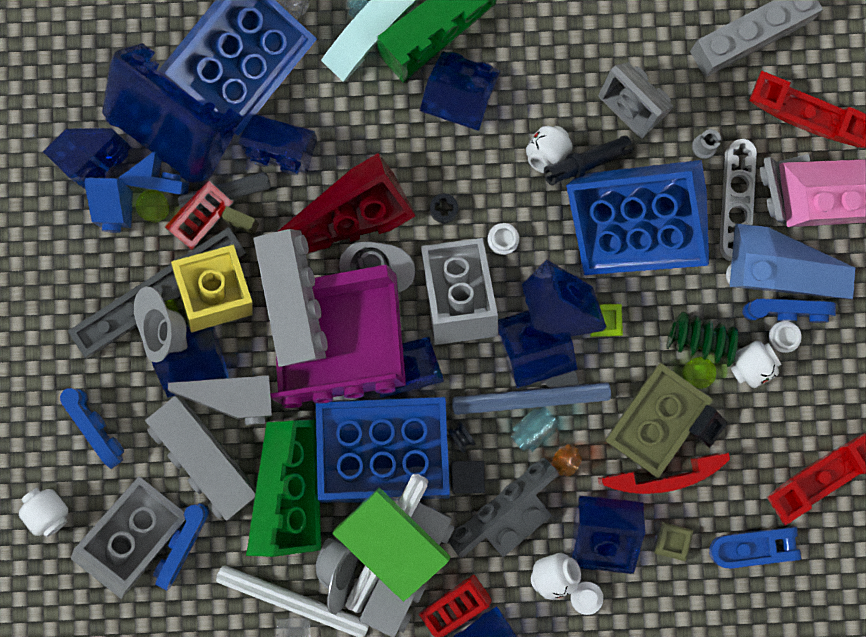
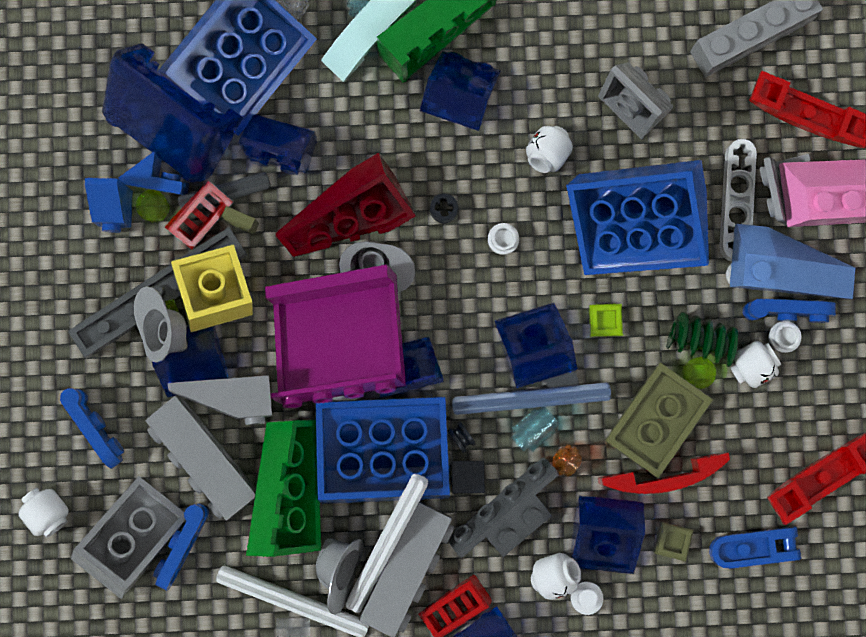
clear blue slope [43,128,132,190] -> none
light grey brick [253,229,328,367] -> none
bright green tile [332,487,451,602] -> none
light grey slope [421,238,498,345] -> none
clear blue slope [522,259,607,339] -> none
black pin [543,135,633,186] -> none
black tile [689,405,728,448] -> none
light grey pin [692,129,721,159] -> none

